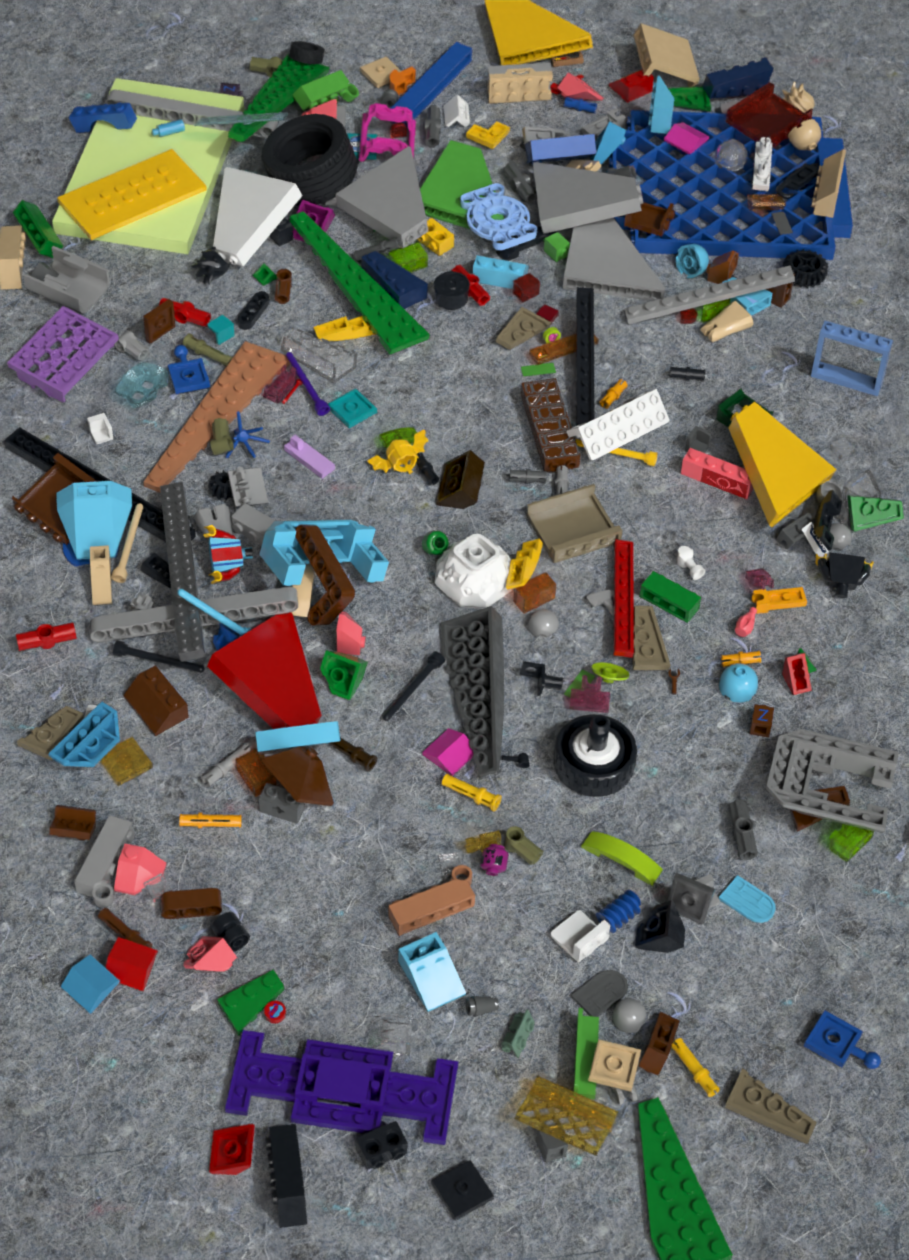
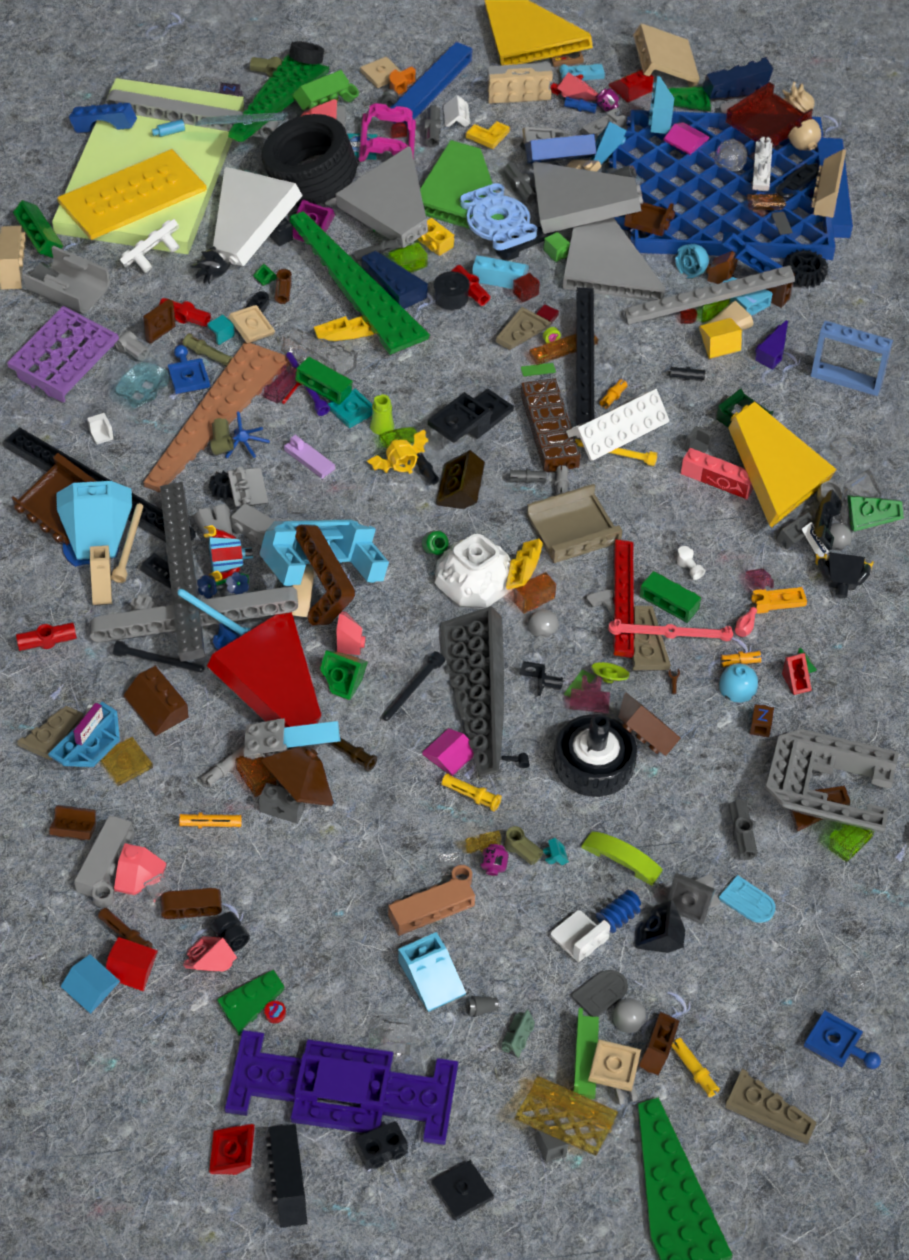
none -> tile [73,703,103,746]
none -> white plate [120,219,179,273]
none -> dark blue plant [197,572,249,599]
none -> tan plate [228,305,275,343]
none -> light grey hinge [244,718,287,760]
none -> green brick [295,357,353,405]
none -> lime plant [370,394,395,435]
none -> black bracket [427,388,514,443]
none -> teal tile [543,838,569,865]
none -> medium azure plate [559,64,605,80]
none -> magenta head [596,88,619,112]
none -> coral piece [608,619,733,641]
none -> reddish brown slope [618,692,681,756]
none -> yellow slope [699,318,742,359]
none -> blue wedge [722,231,783,273]
none -> dark purple slope [755,320,788,370]

